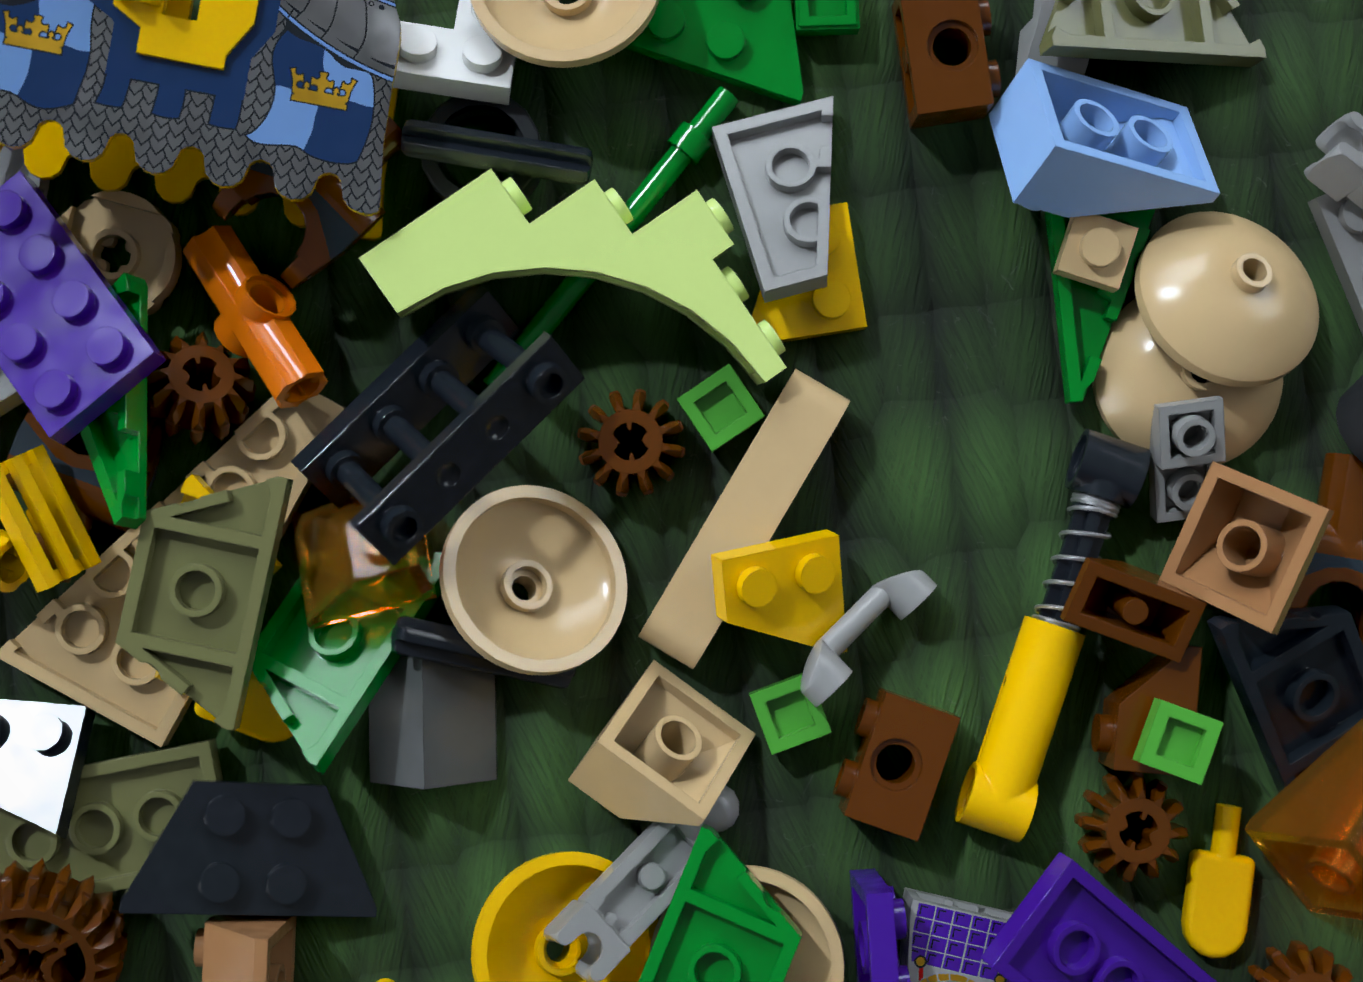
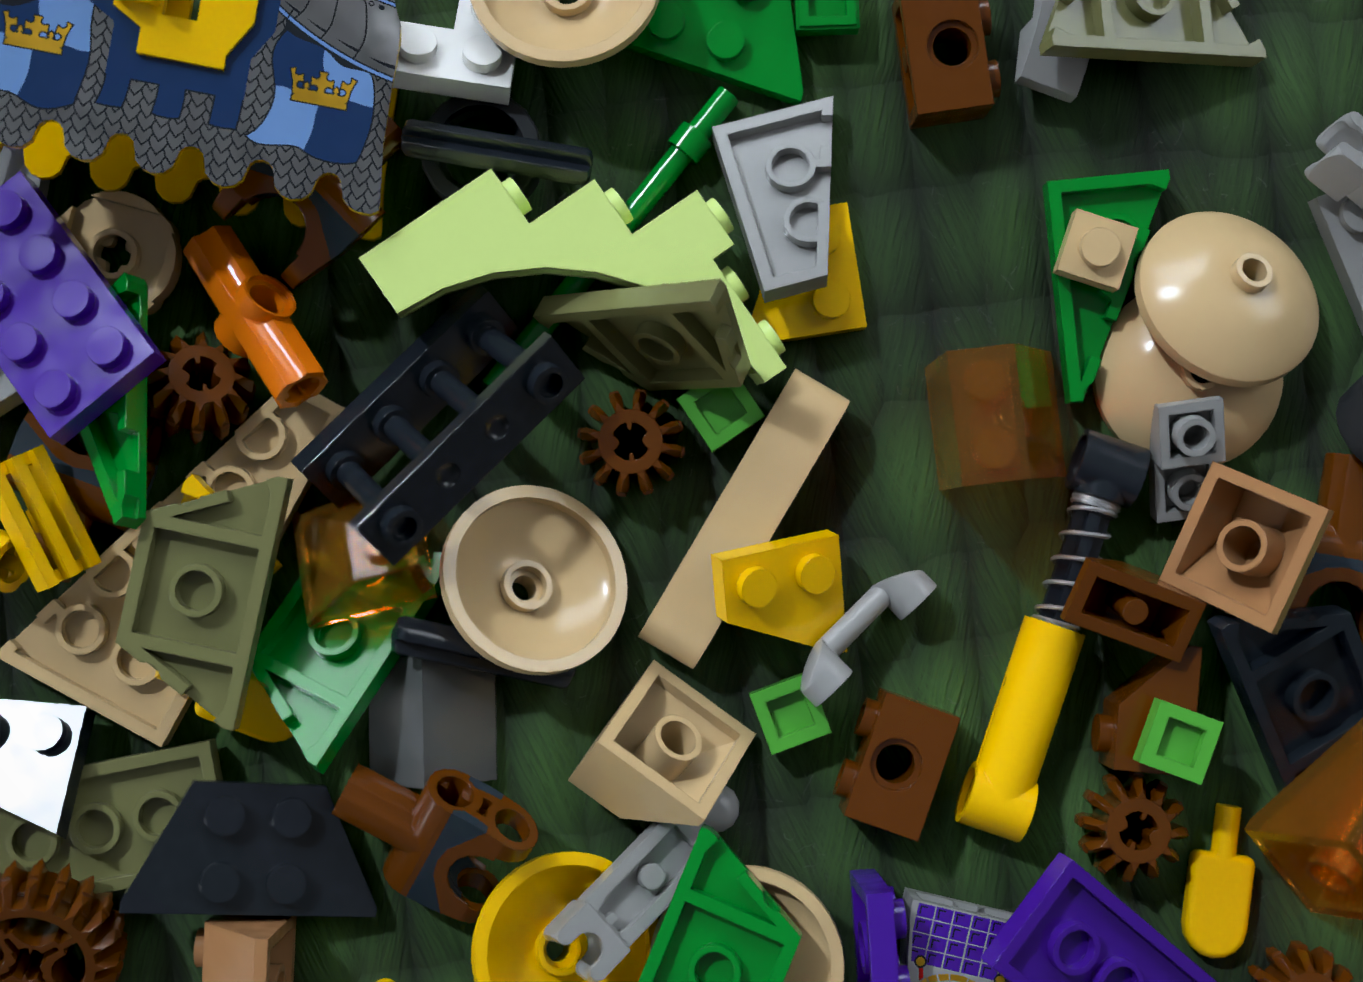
light blue slope [988,58,1220,218] -> none
none -> reddish brown connector [331,763,538,923]
none -> olive wing [532,279,751,391]
none -> clear orange slope [925,343,1066,491]

